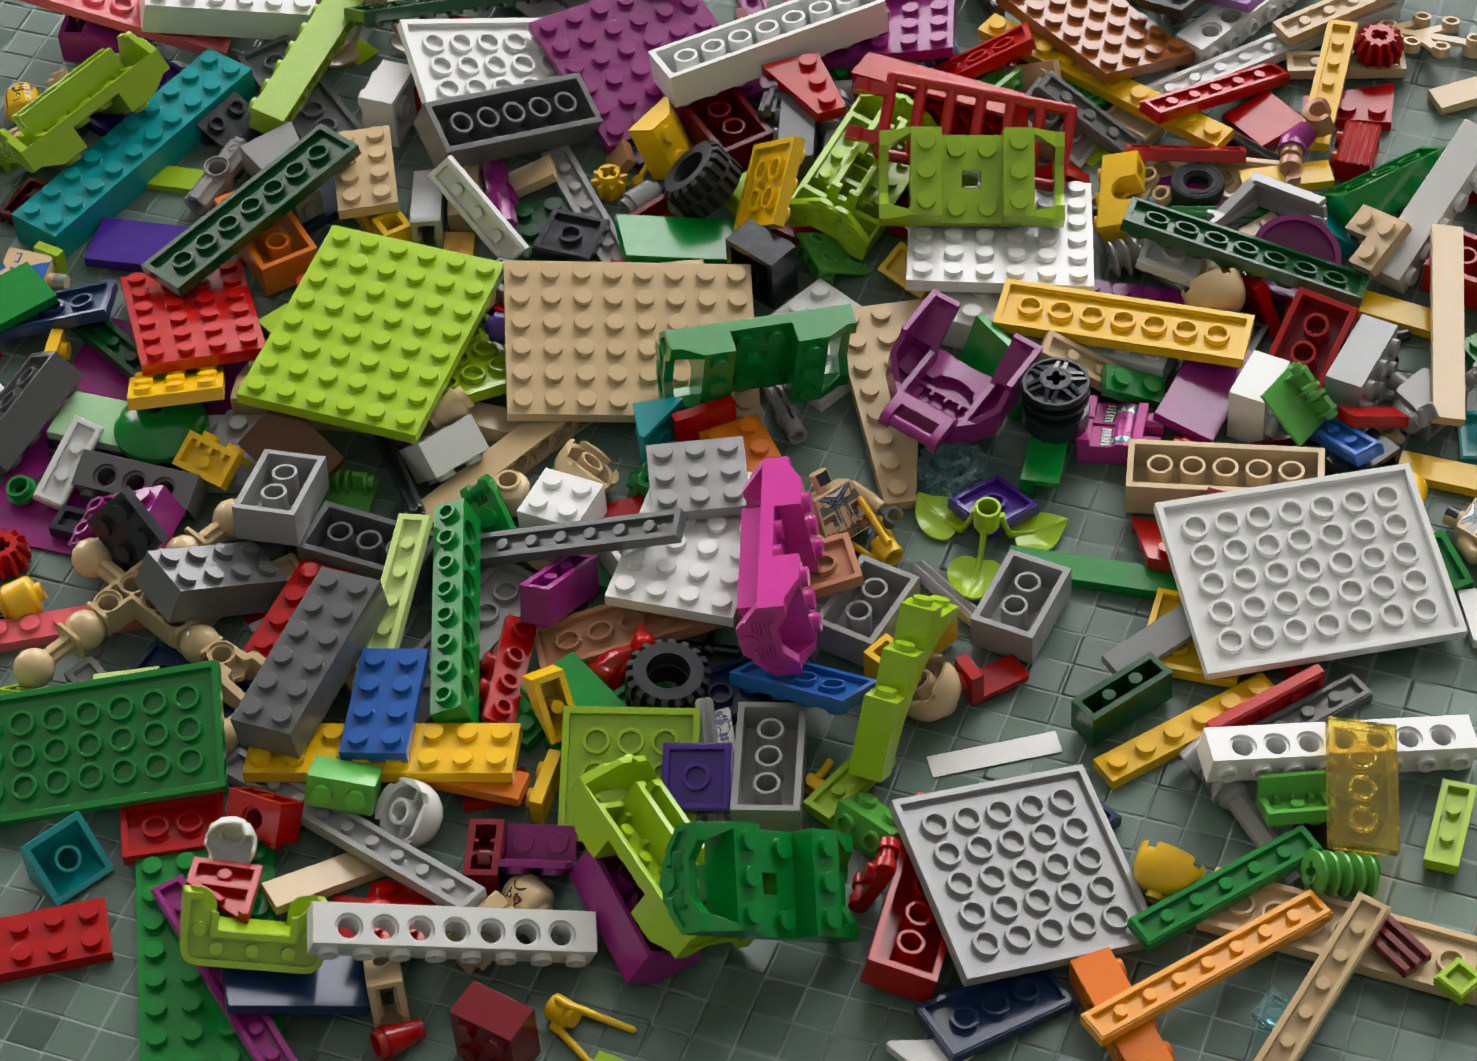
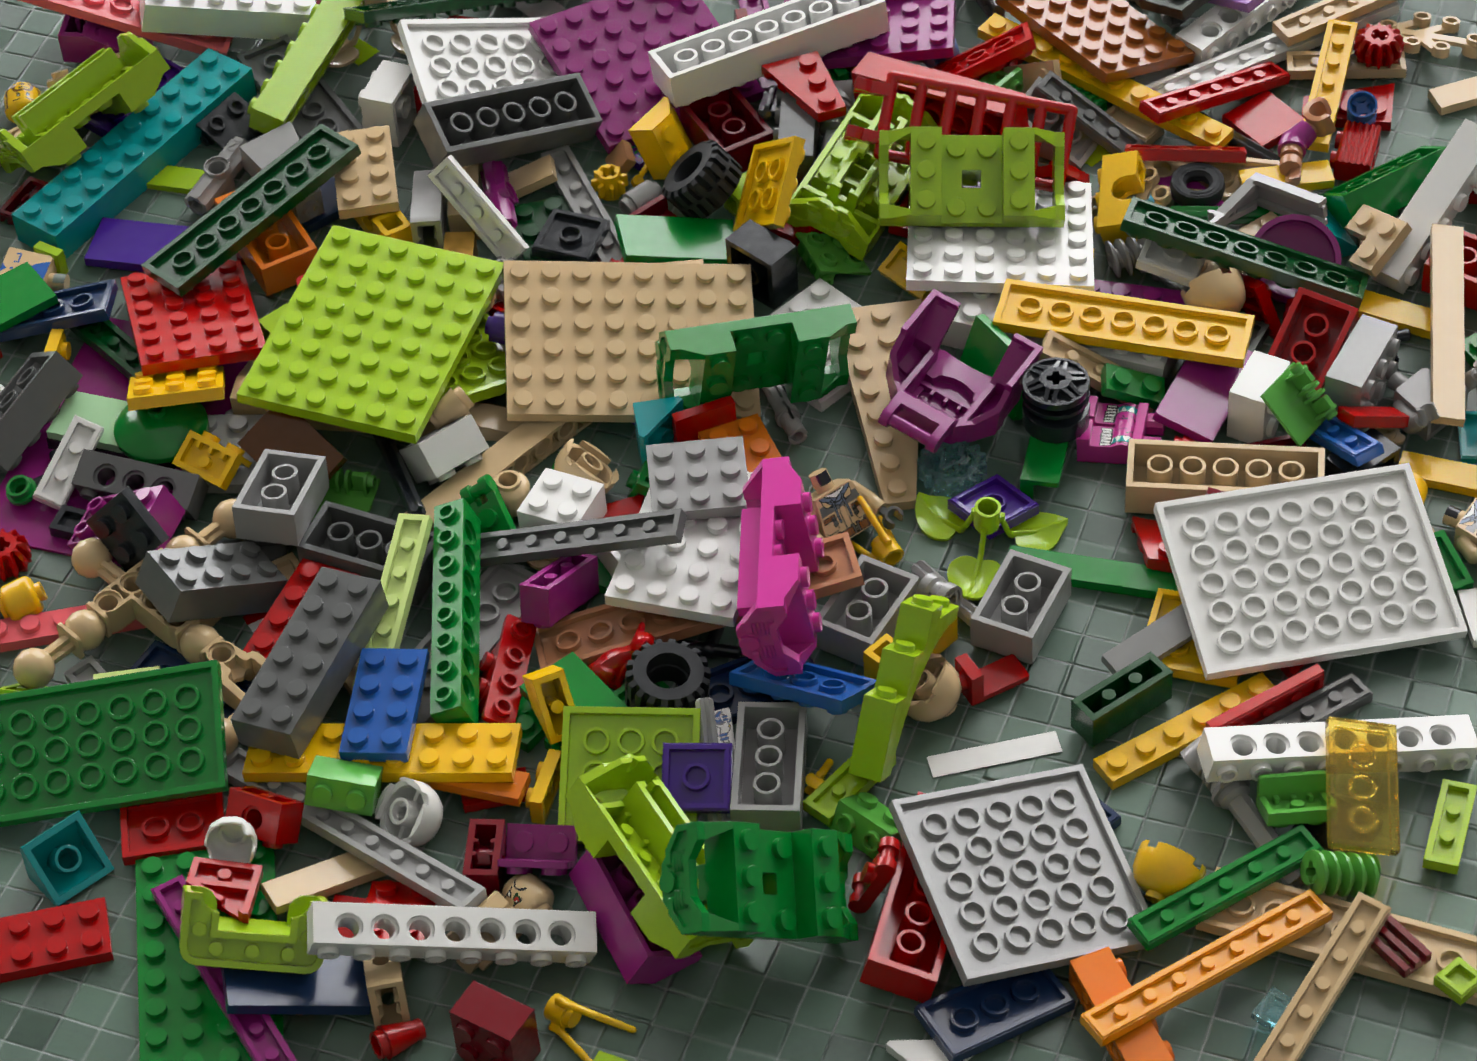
none -> light grey wheel [916,572,962,606]
none -> blue wheel [1347,91,1377,125]

